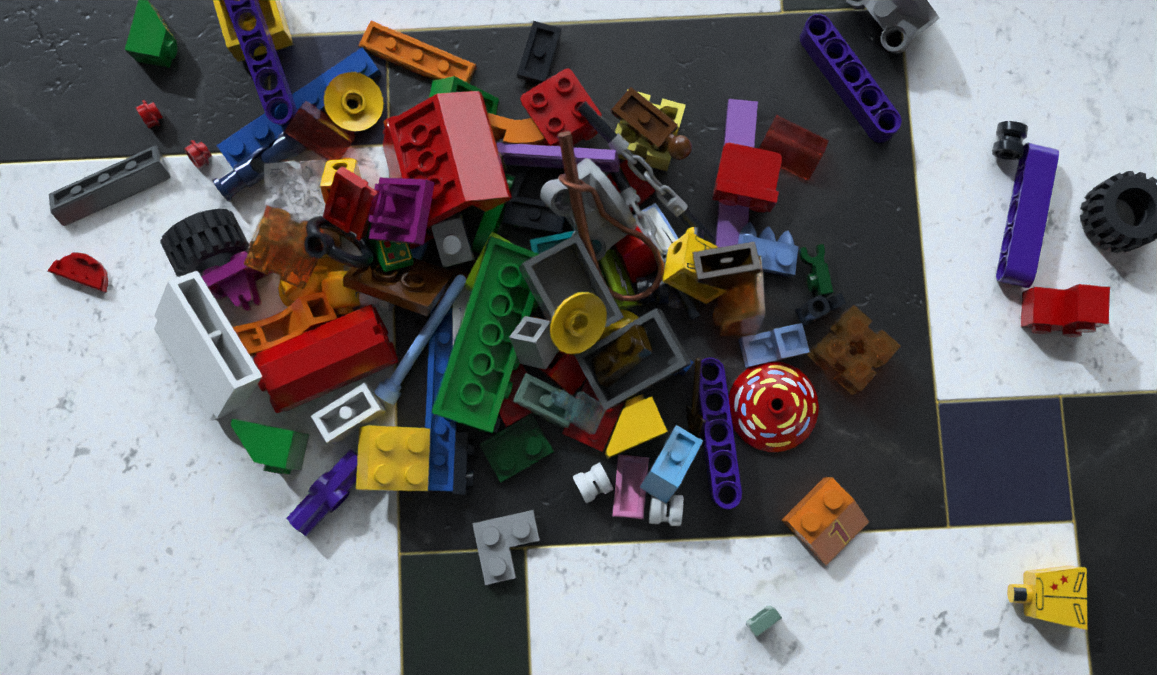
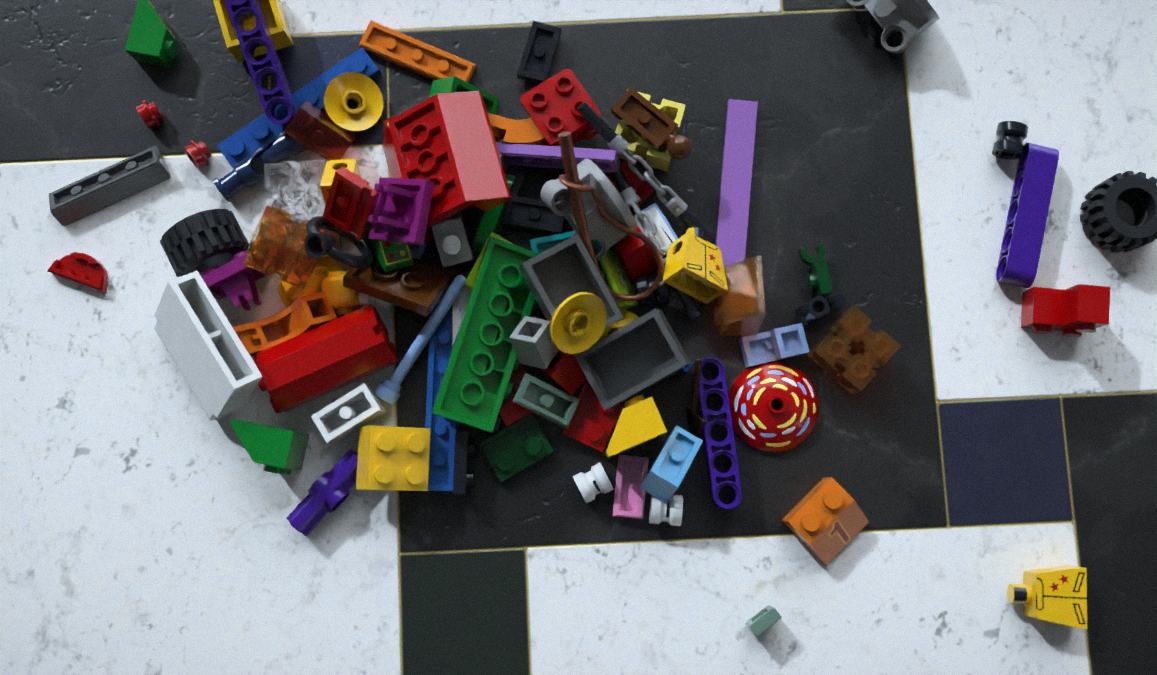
light grey plate [473,510,540,585] -> none
clear light blue plate [548,390,606,434] -> none
dark brown plate [592,324,653,388] -> none
dark brown slope [693,241,761,291] -> none
red bracket [712,142,782,212] -> none
medium blue plate [738,222,799,277] -> none
clear red panel [759,115,829,180] -> none
dark purple beam [800,14,902,143] -> none

